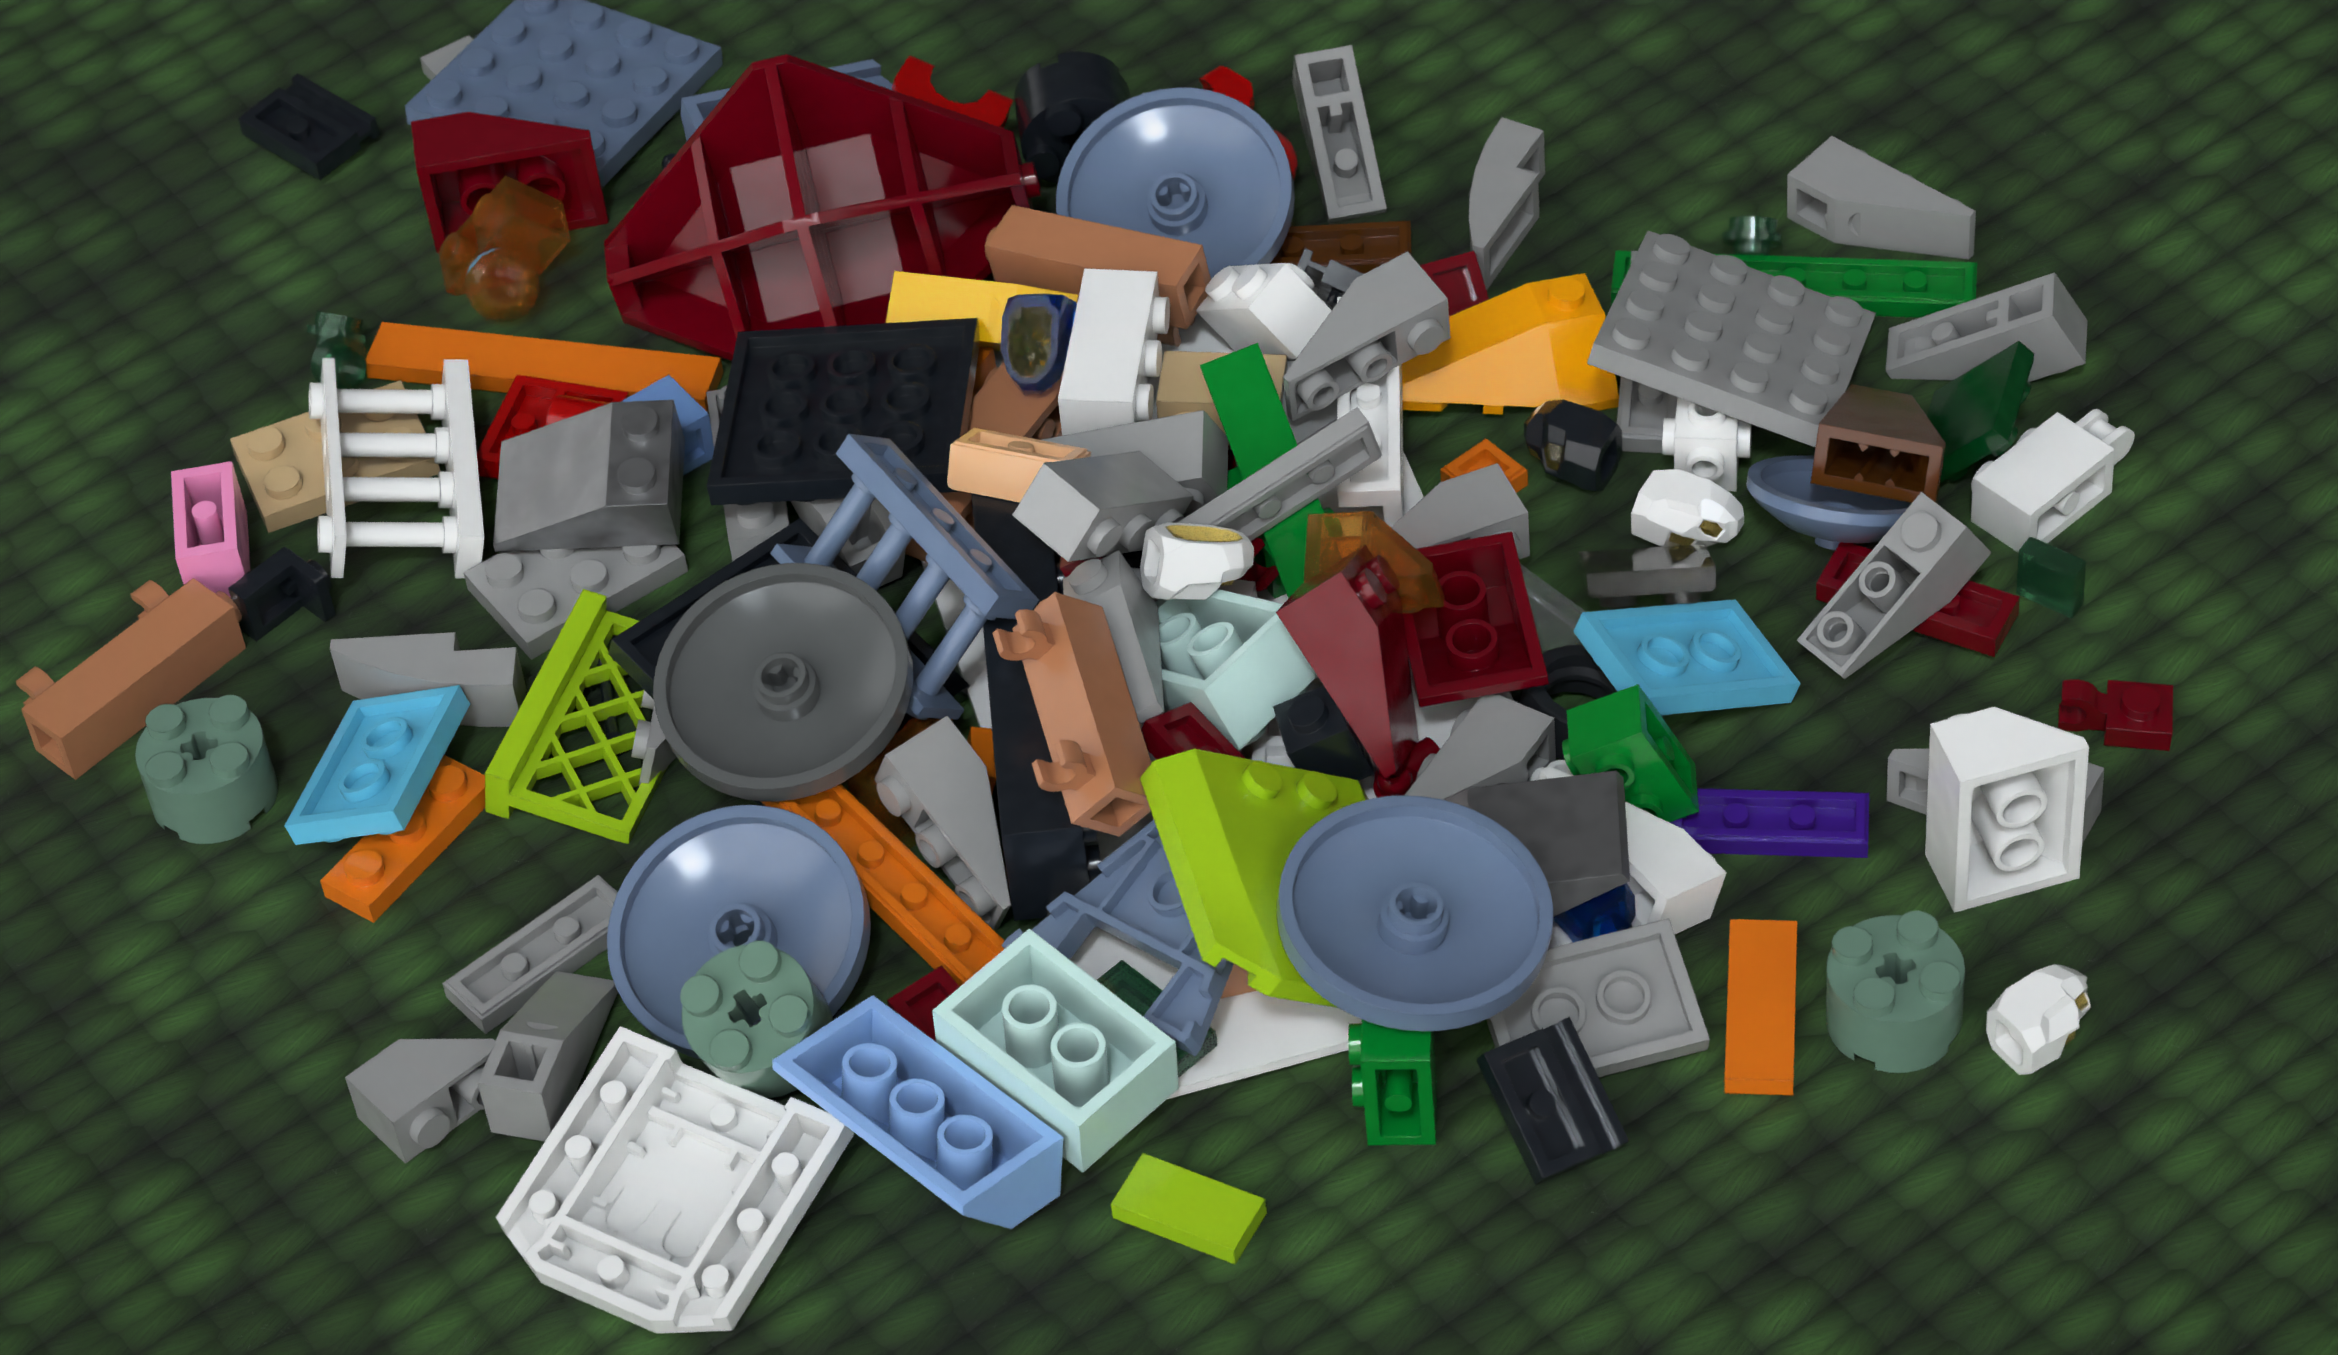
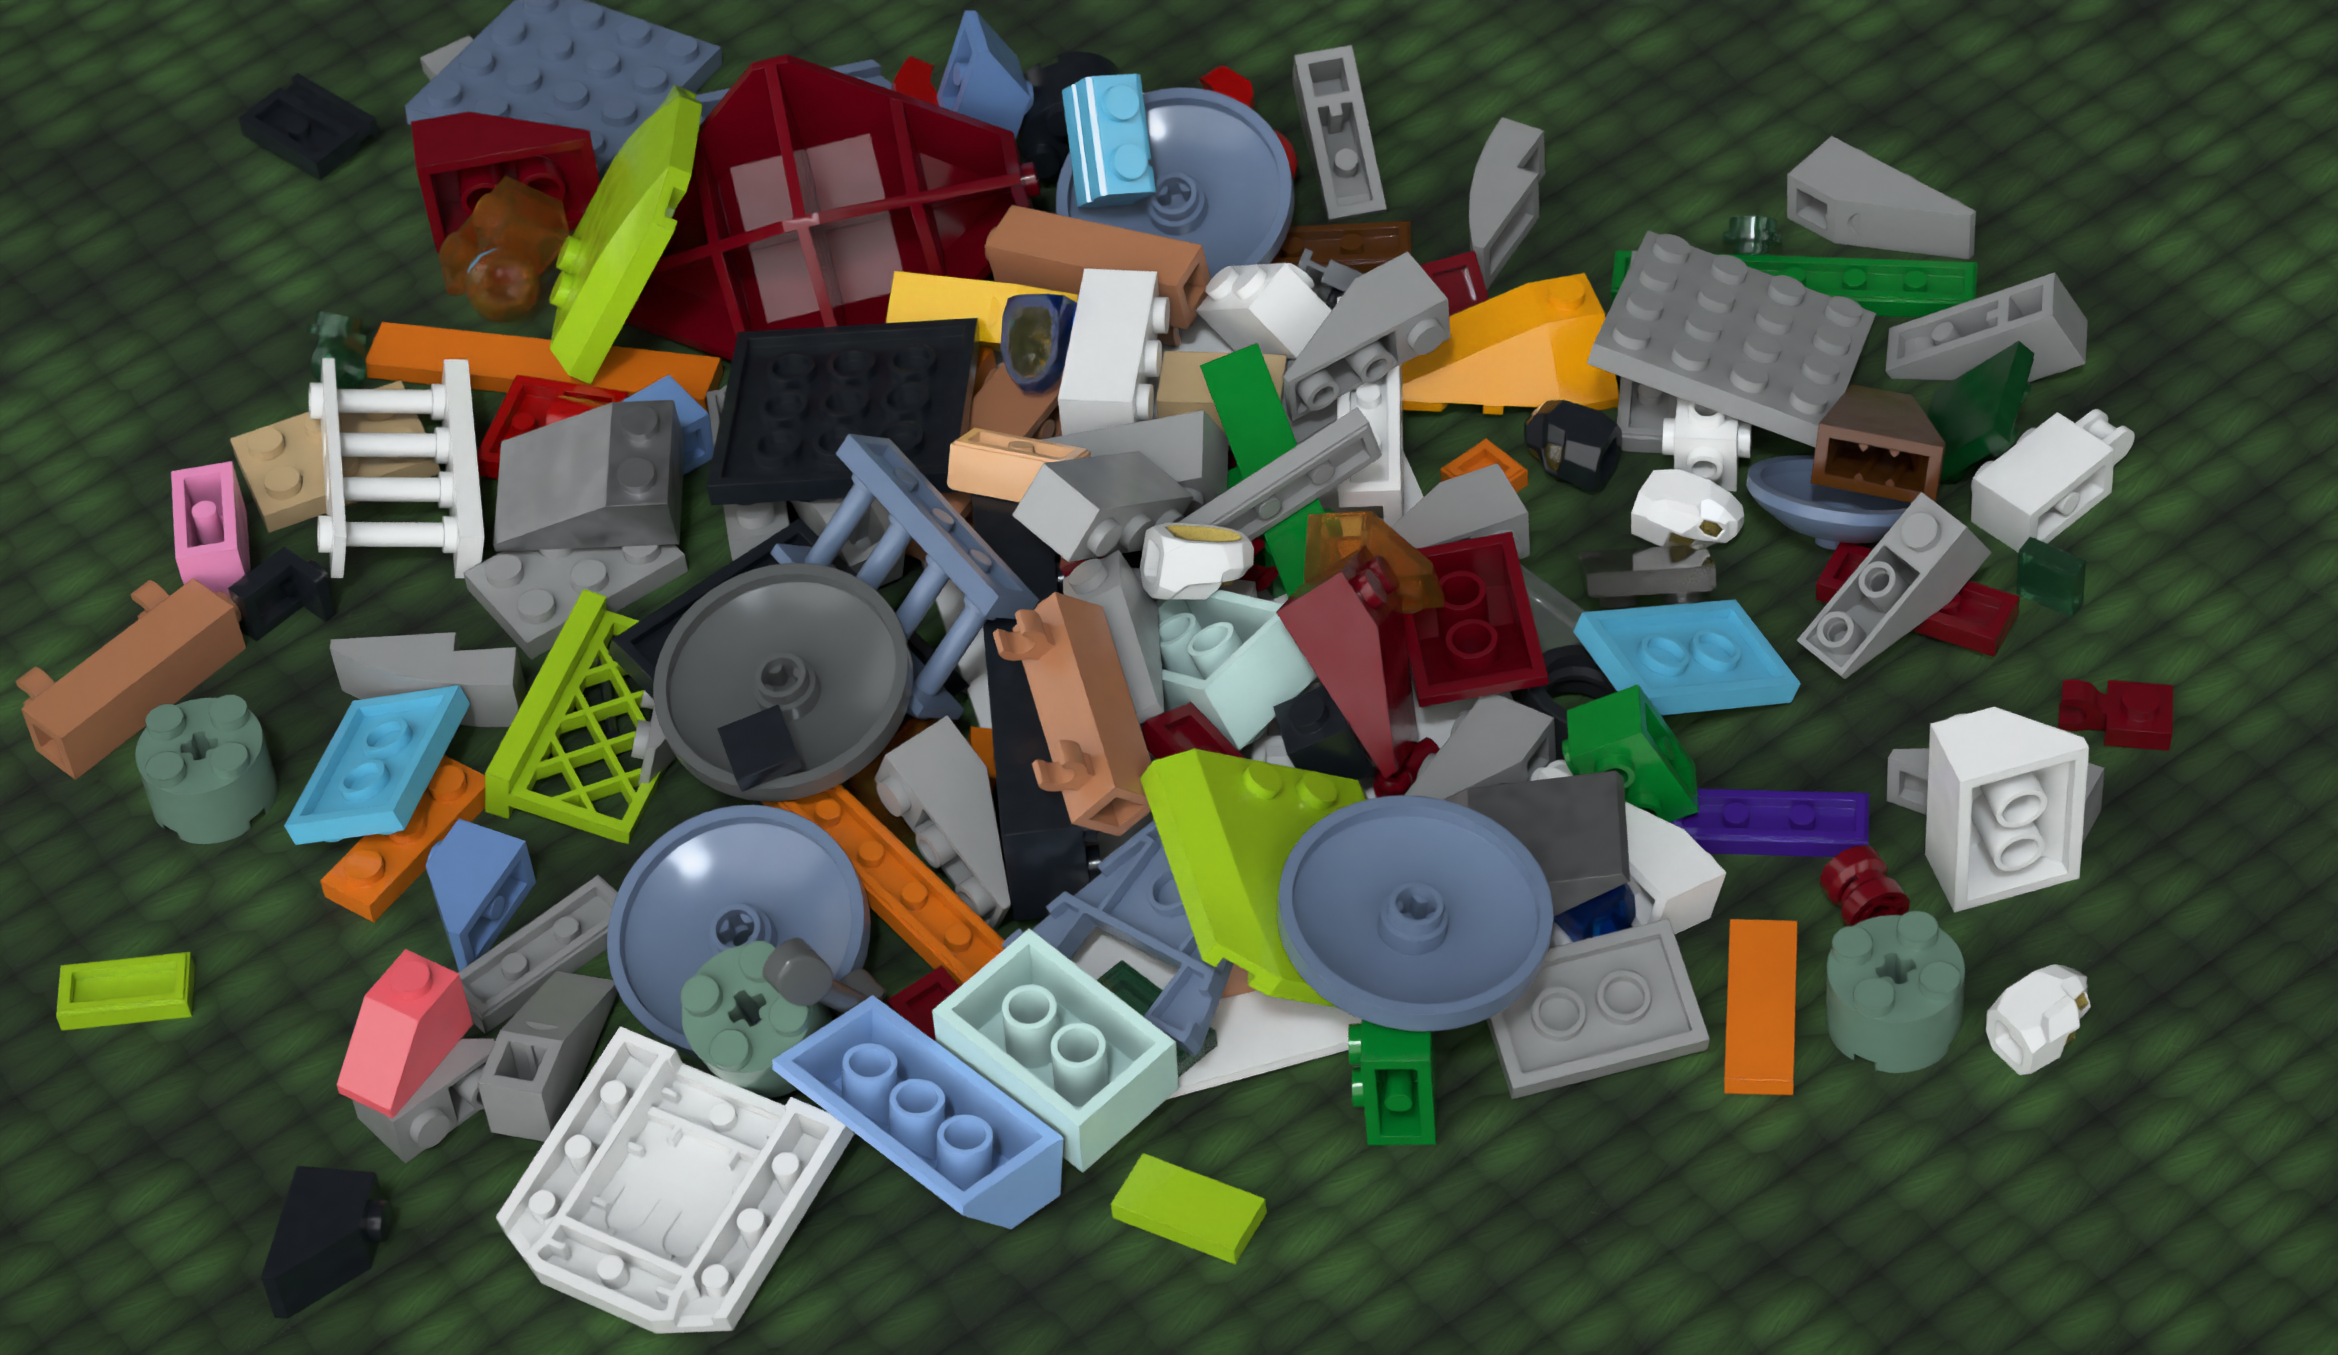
black plate [1476,1017,1629,1185] -> none
none -> lime tile [56,952,195,1031]
none -> black slope [261,1166,393,1319]
none -> coral slope [337,949,473,1119]
none -> medium blue slope [426,819,536,971]
none -> lime wedge [549,84,702,384]
none -> black tile [717,704,803,792]
none -> dark grey bar [762,938,887,1017]
none -> medium blue slope [937,10,1033,140]
none -> medium azure brick [1062,74,1156,208]
none -> dark red wheel [1820,845,1910,926]

